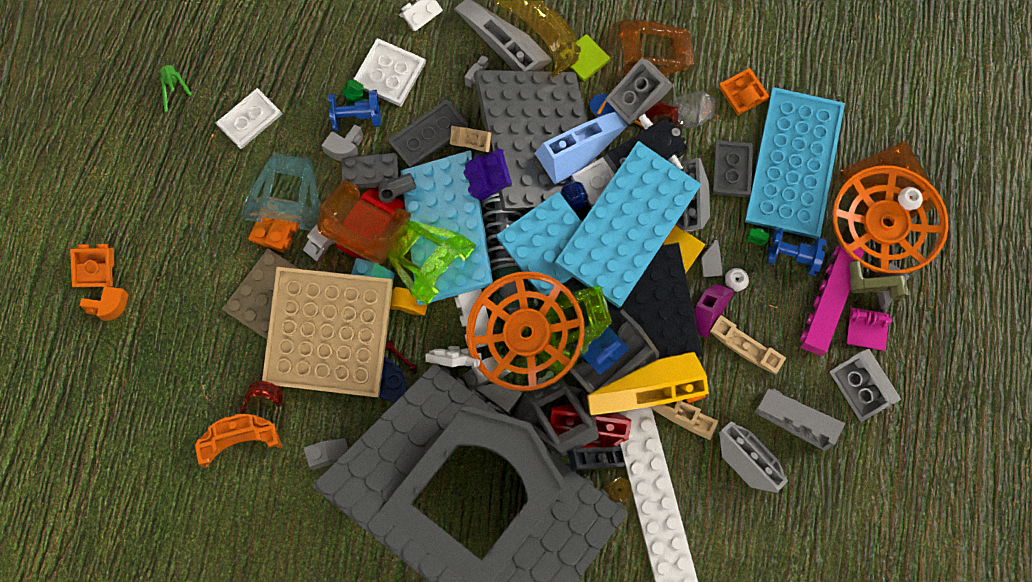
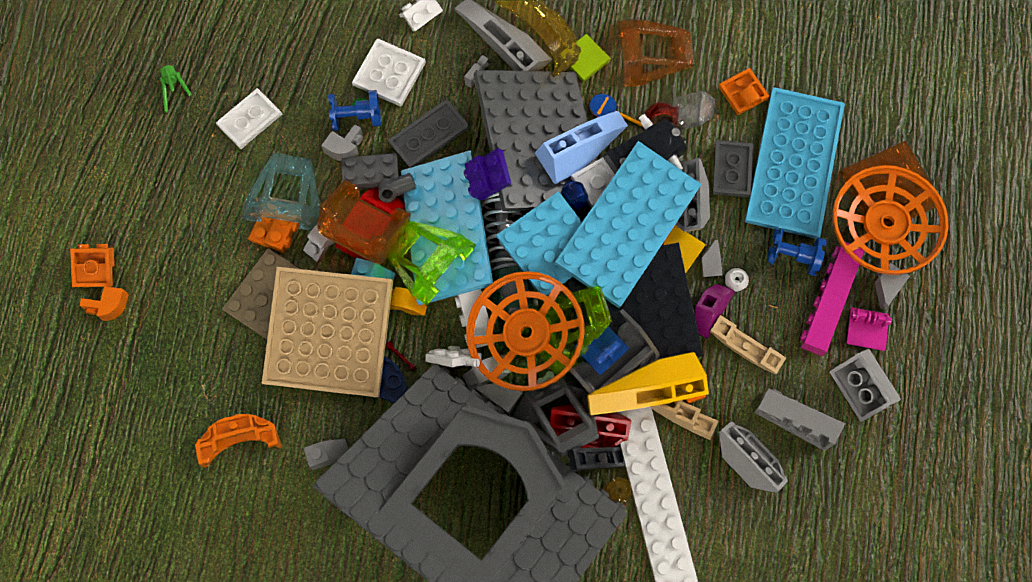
clear red helmet [240,381,283,413] -> none
green piece [342,79,364,106] -> none
tan slope [450,126,492,152] -> none
light grey slope [605,58,674,124] -> none
green plate [746,228,770,247] -> none
olive beam [848,261,909,299] -> none
white plate [898,187,923,210] -> none

